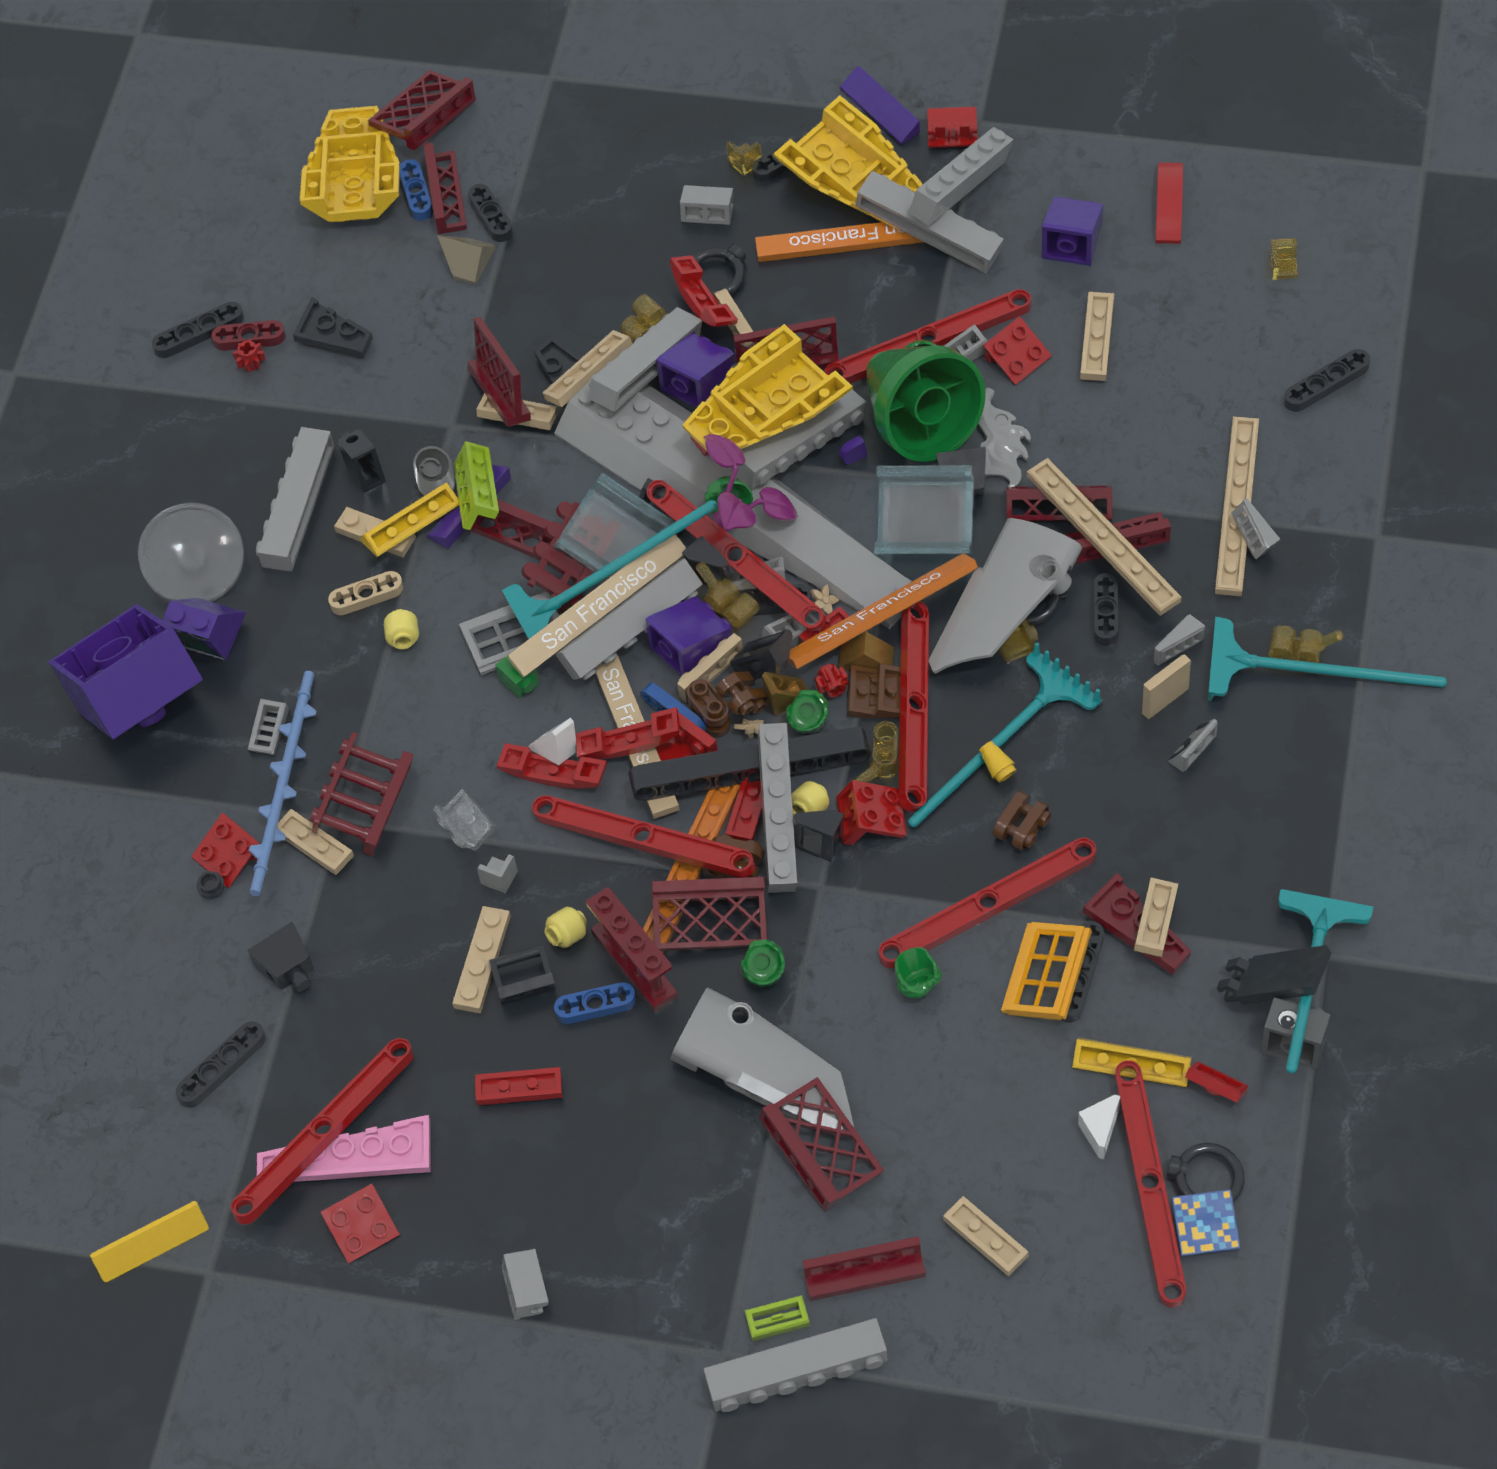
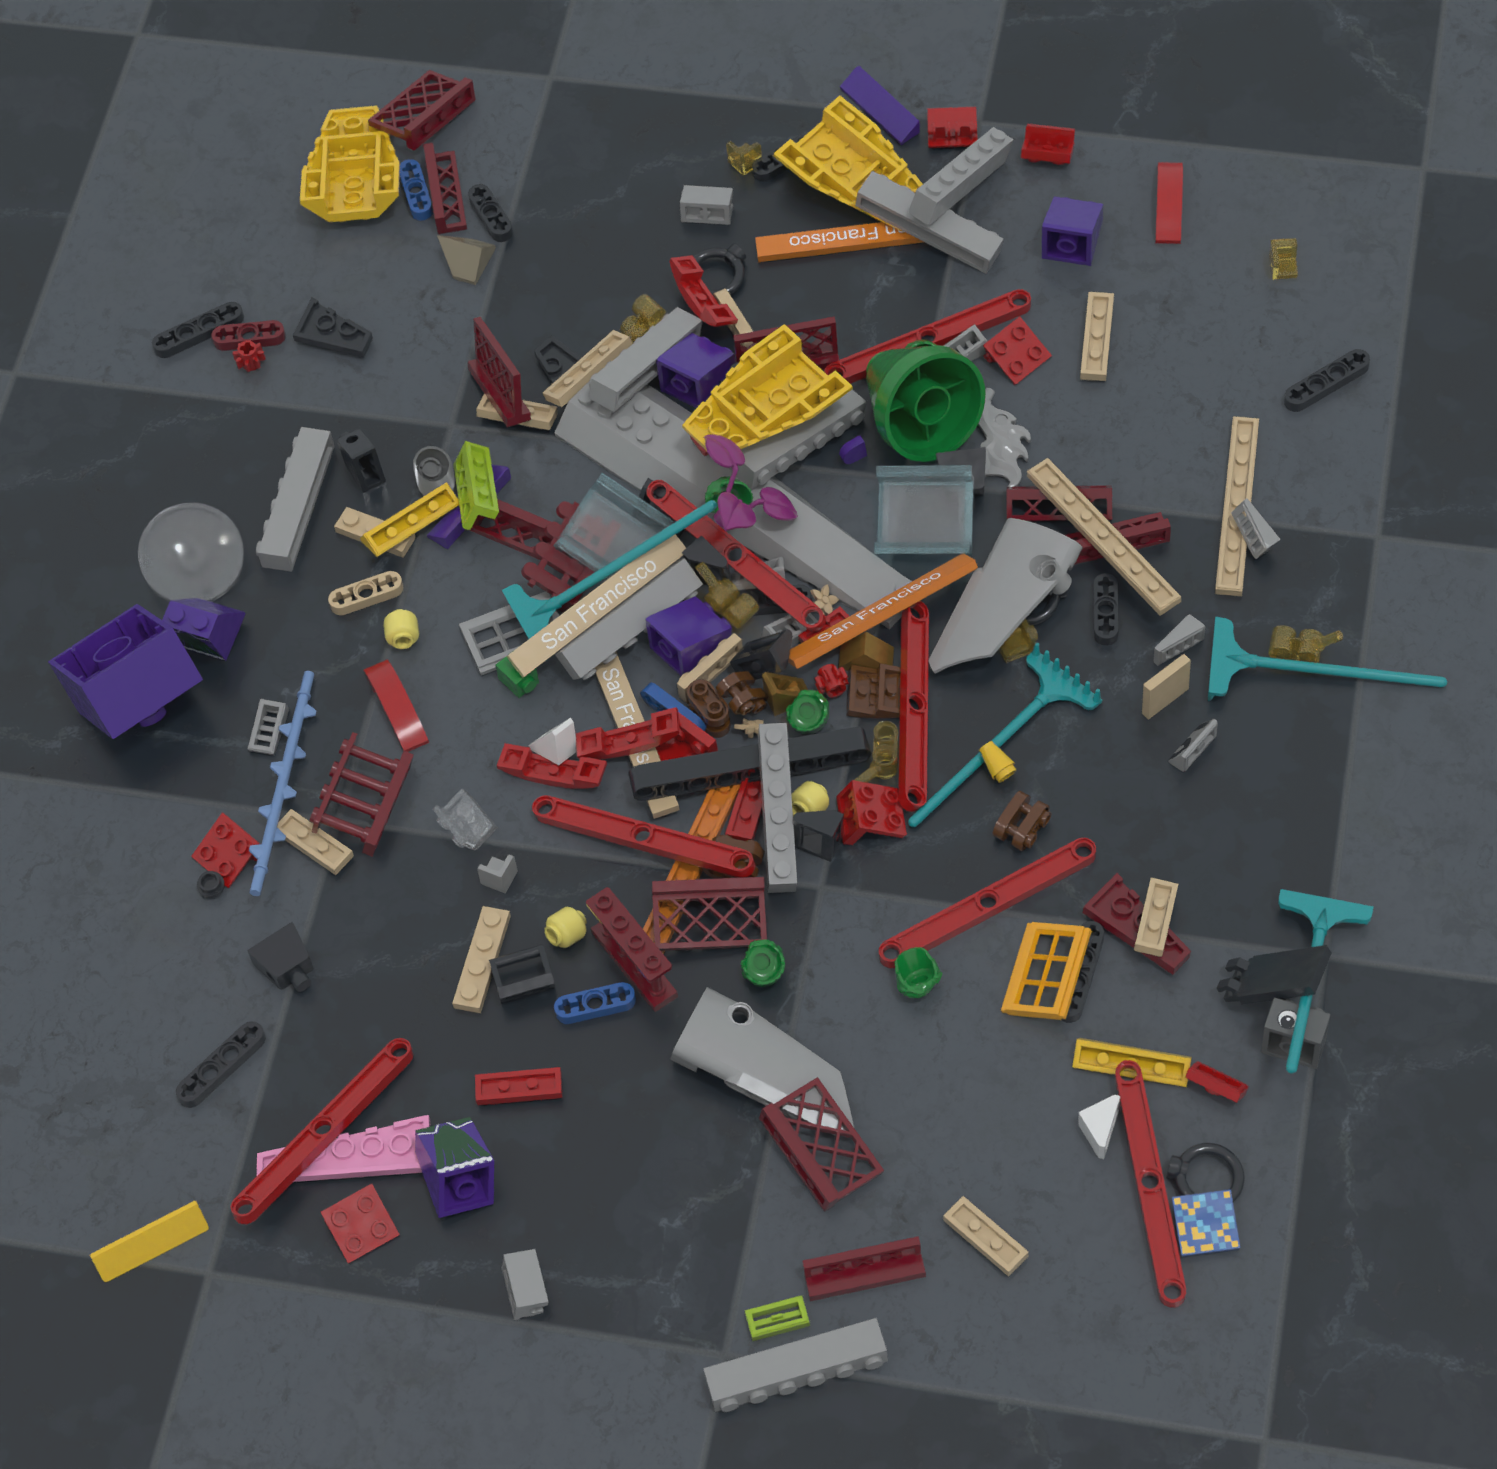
none -> red slope [364,659,429,752]
none -> dark purple slope [415,1117,494,1218]
none -> red bracket [1021,124,1075,165]

